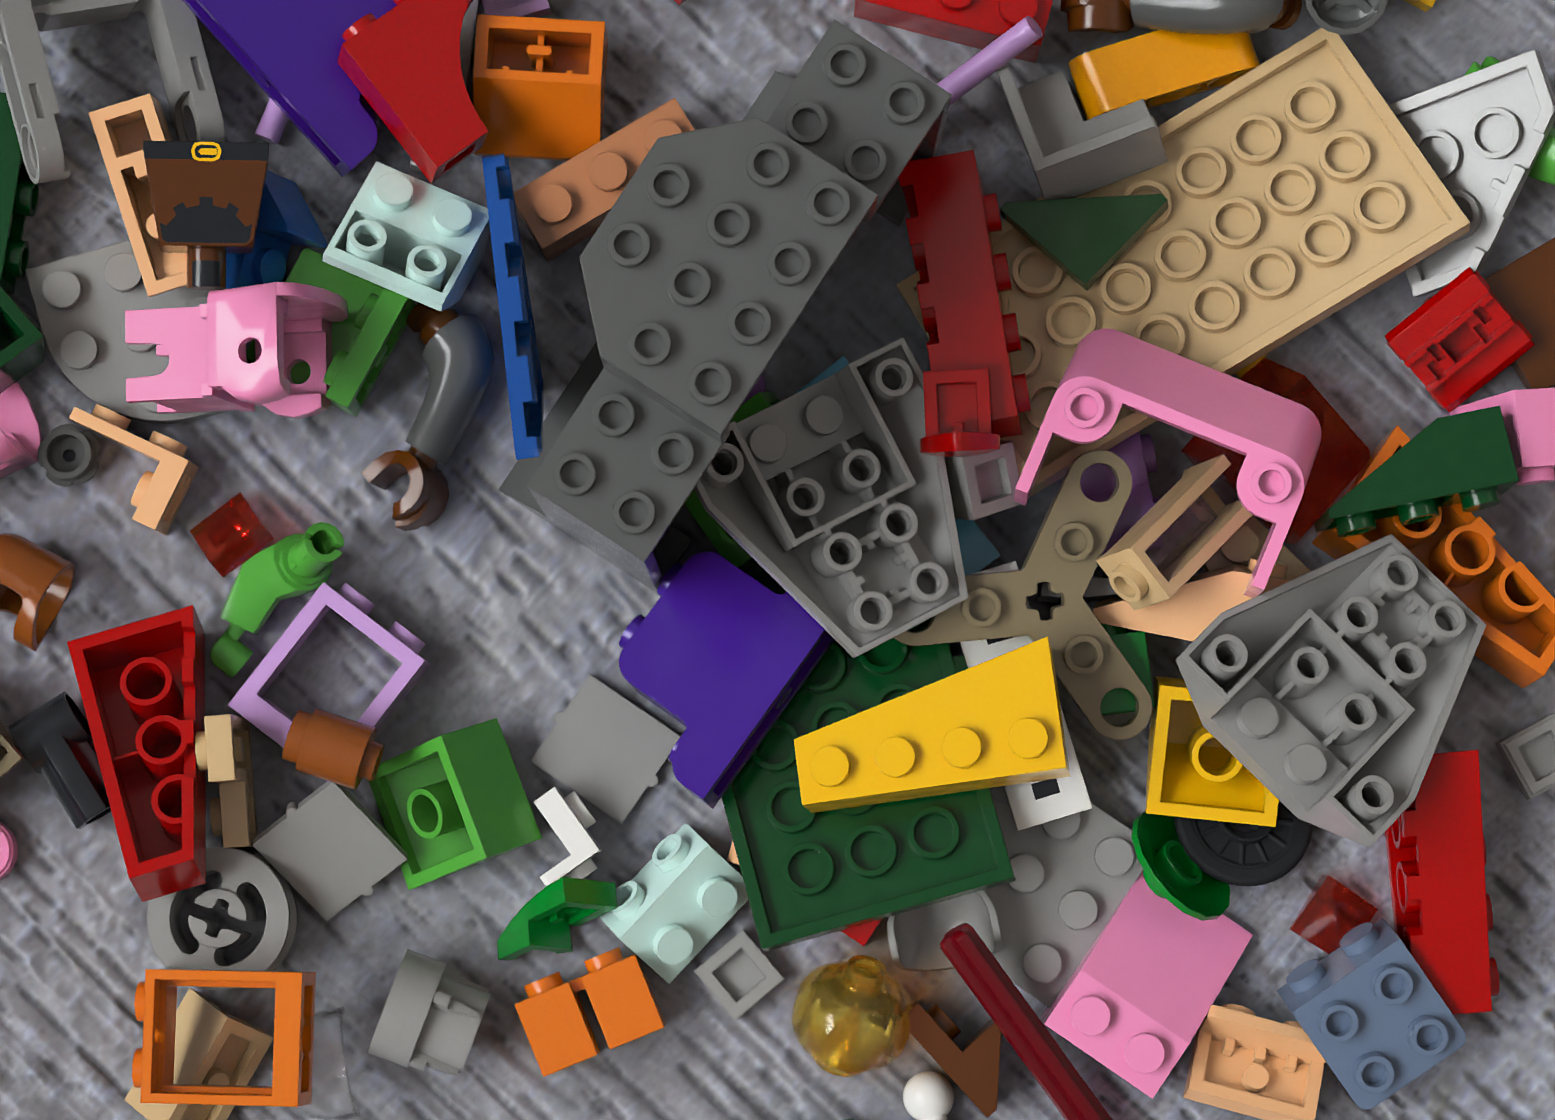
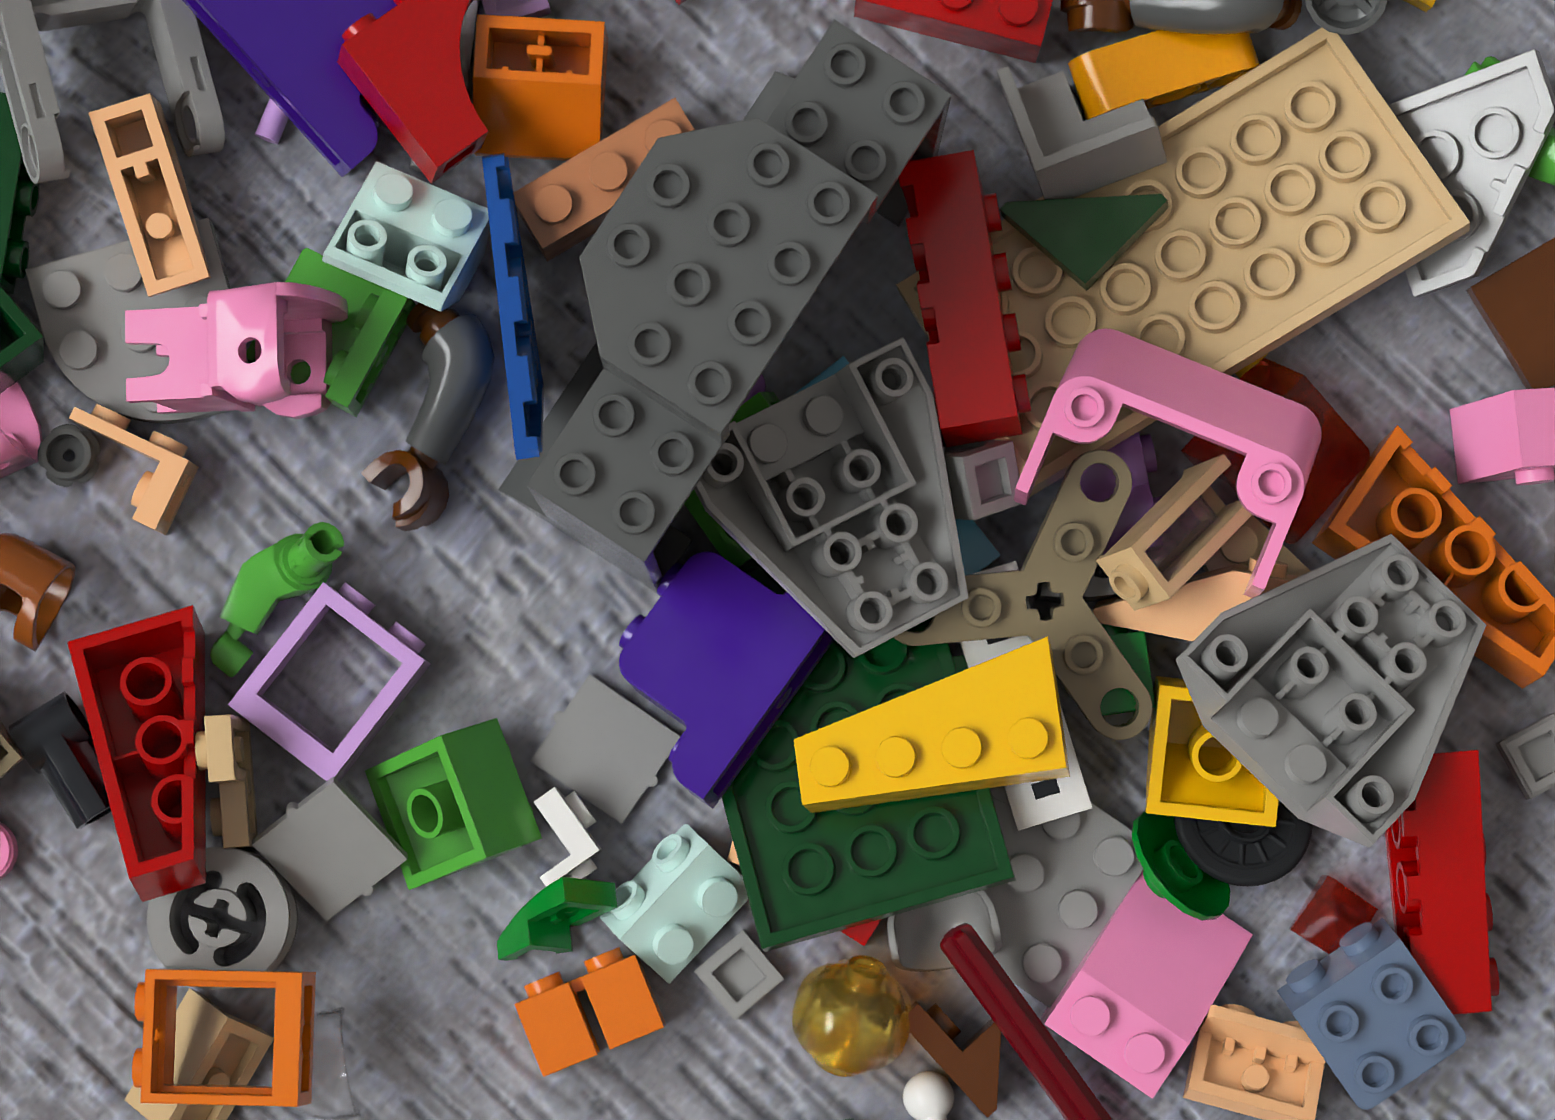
torso [143,141,269,290] -> none
clear red plate [190,492,274,578] -> none
blue slope [226,170,328,289] -> none
dark orange brick [282,708,385,790] -> none
light grey piece [368,949,491,1076] -> none
red tile [920,368,1000,457] -> none
lavender bar [936,16,1043,106] -> none
dark green slope [1314,406,1519,537] -> none
red piece [1384,267,1535,413] -> none

